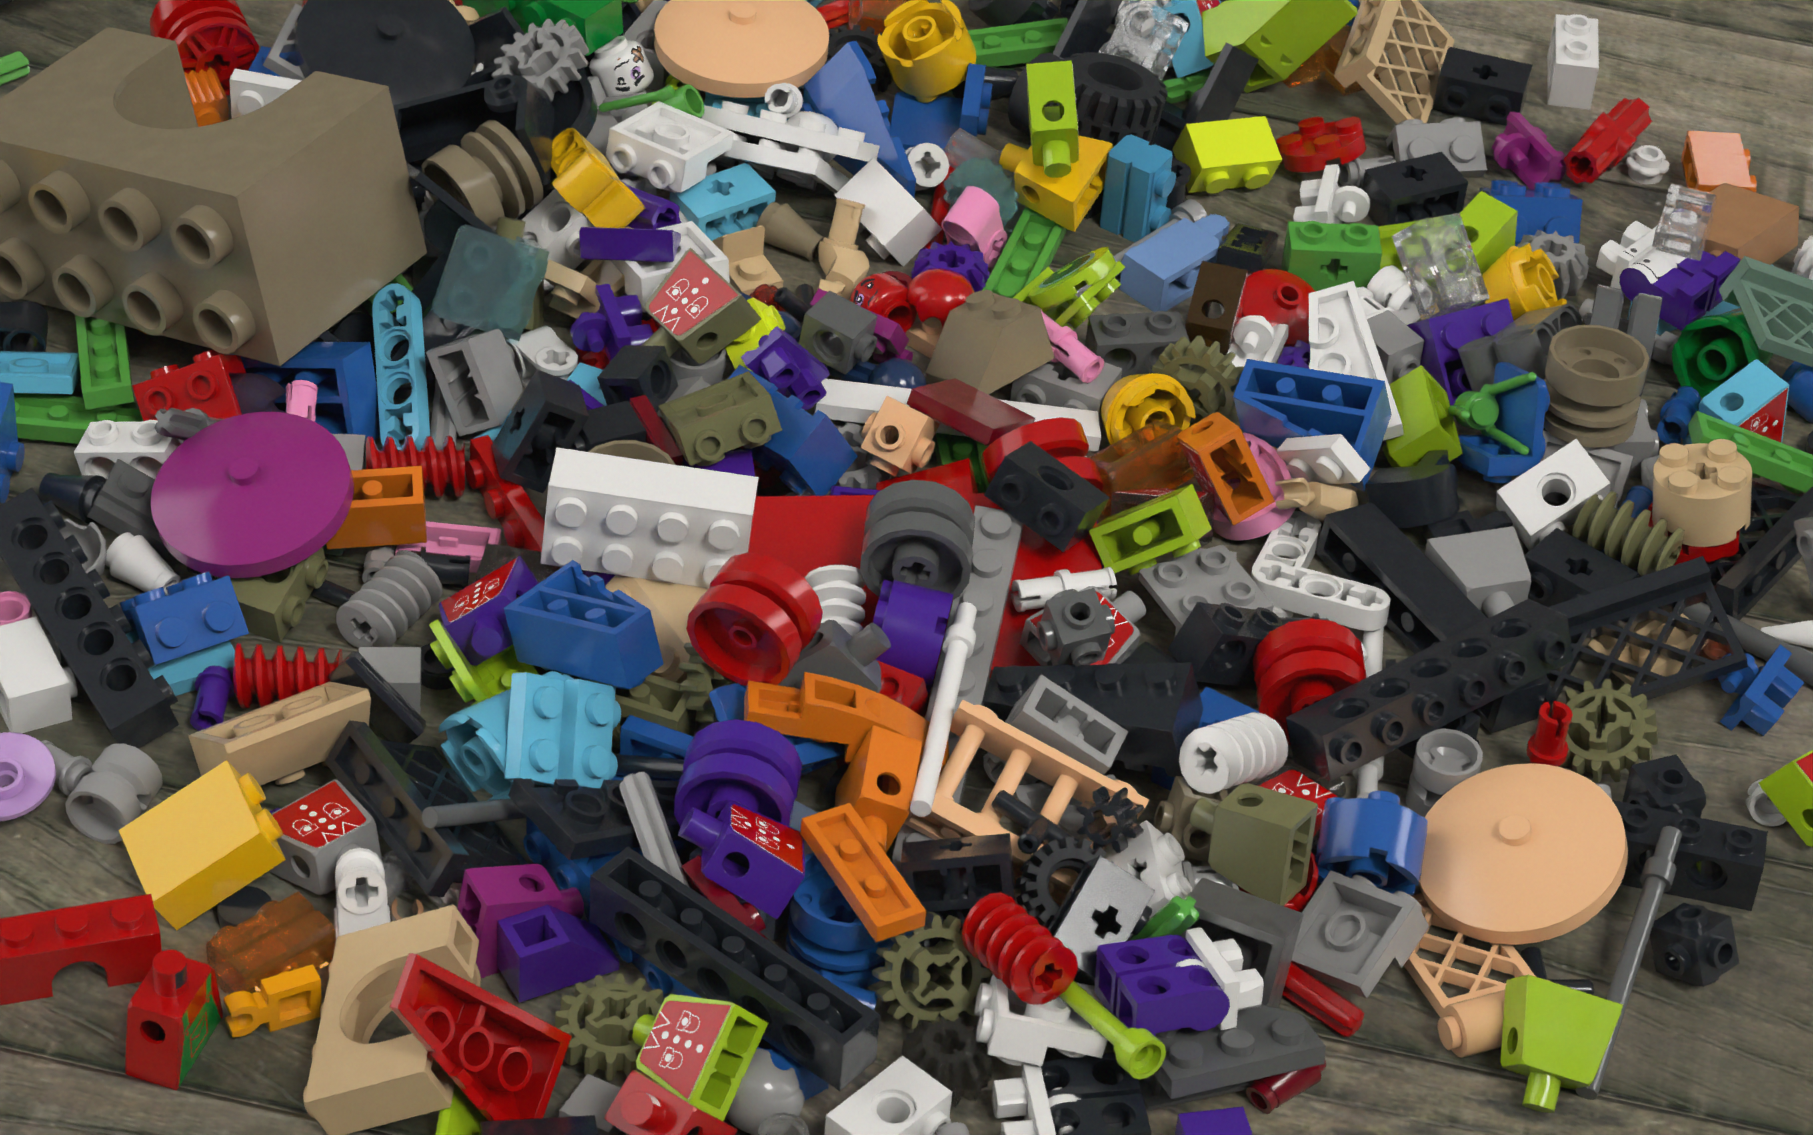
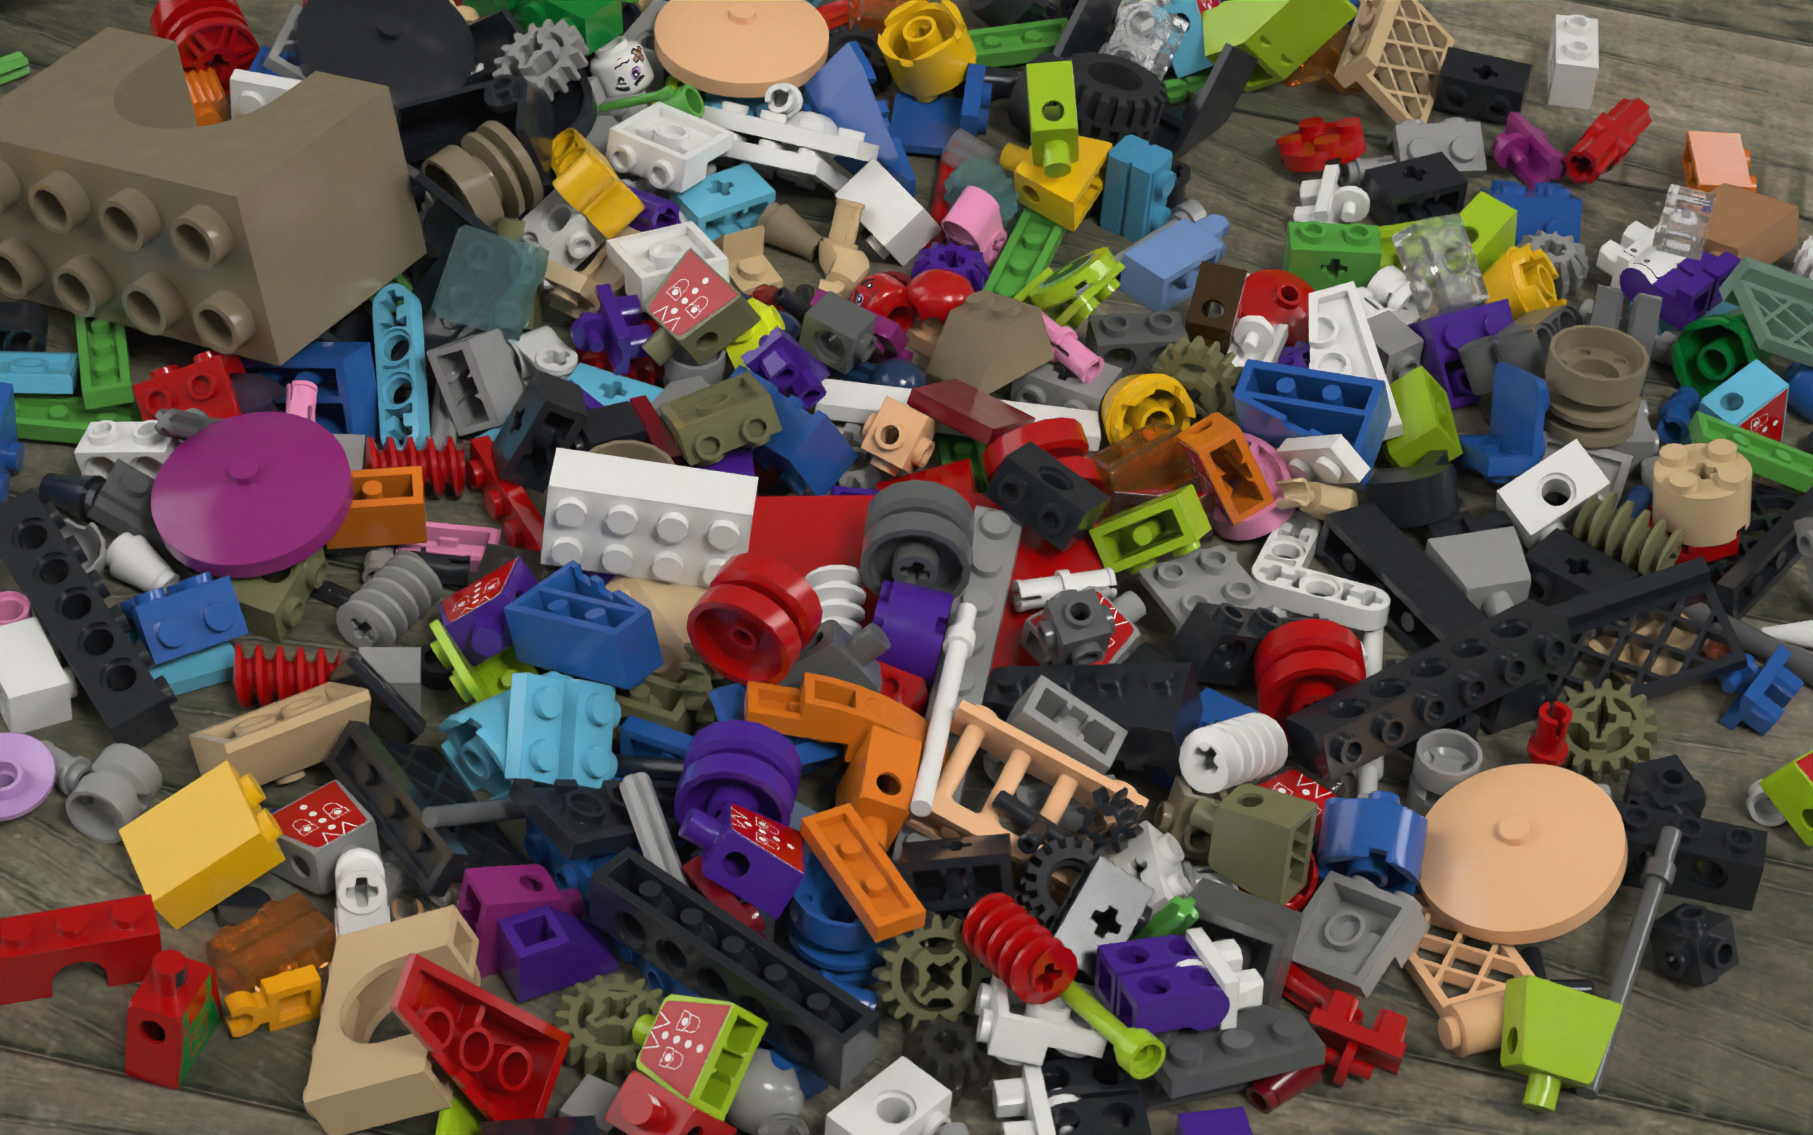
dark purple pin [190,665,234,731] -> none
dark purple slope [579,227,681,262] -> none
black brick [597,345,679,412] -> none
white wheel [905,143,949,191] -> none
neon yellow brick [1172,116,1282,193] -> none
black plate [1216,223,1279,272] -> none
bright green plant [1448,372,1537,455] -> none
white plate [1626,145,1669,185] -> none
none -> red hips [1308,989,1407,1087]

